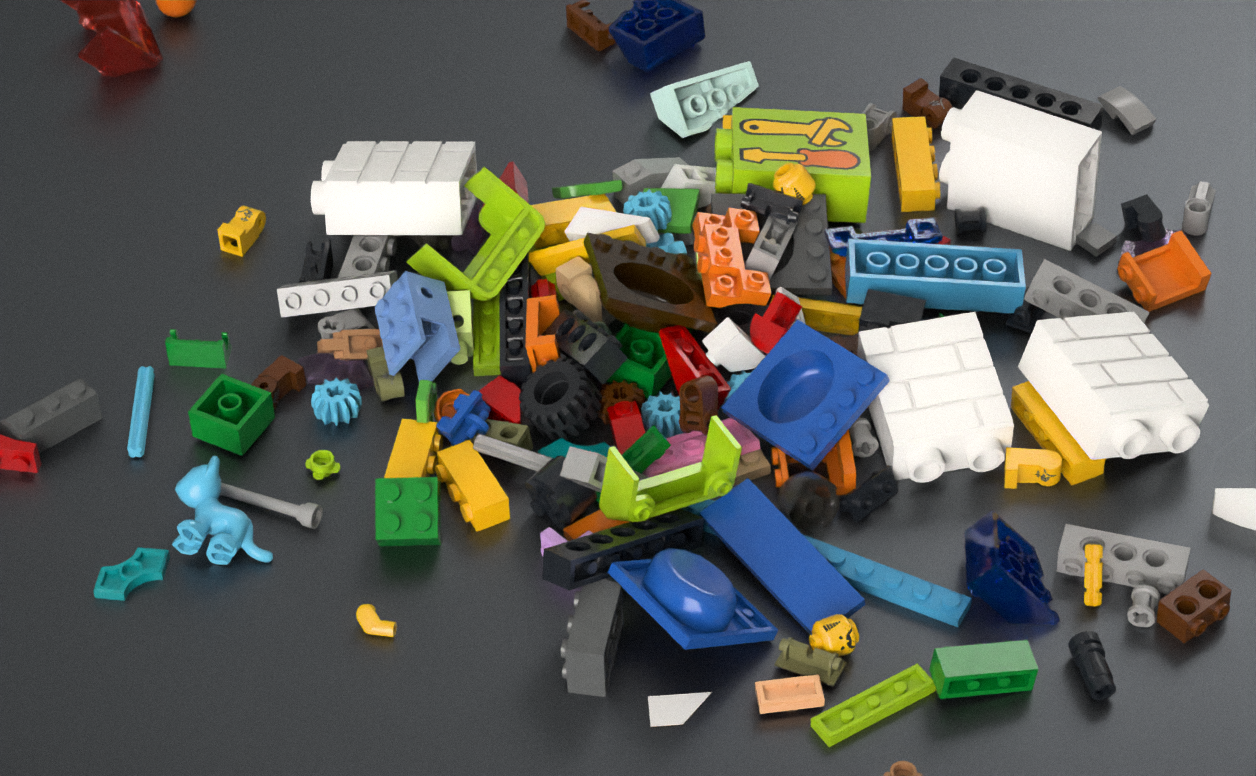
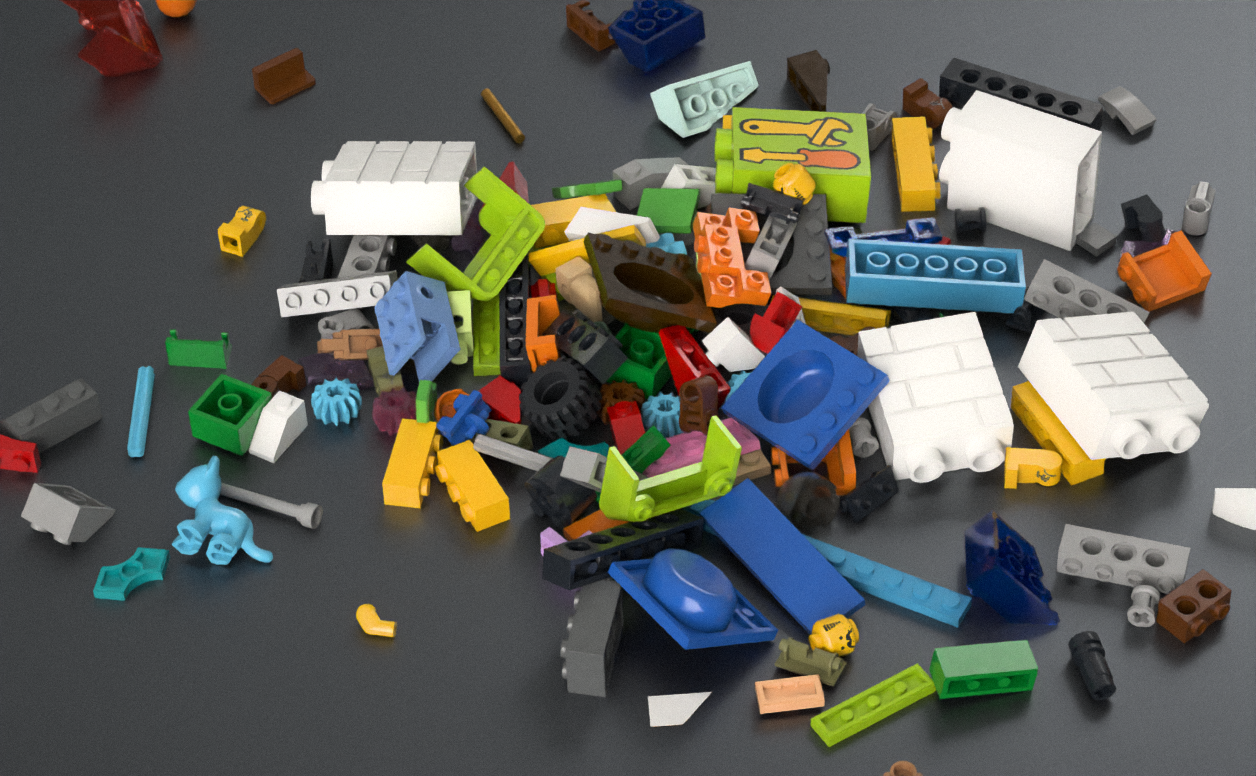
lime plate [305,450,341,480] -> none
green brick [375,477,441,546] -> none
medium azure gear [623,189,672,231] -> none
black hinge [858,289,926,332] -> none
yellow axle [1084,544,1103,606] -> none
none -> light grey slope [21,483,115,545]
none -> white slope [249,390,308,463]
none -> reddish brown panel [252,47,316,104]
none -> clear pink gear [372,387,417,436]
none -> pearl gold bar [481,88,525,143]
none -> dark brown slope [787,50,830,112]

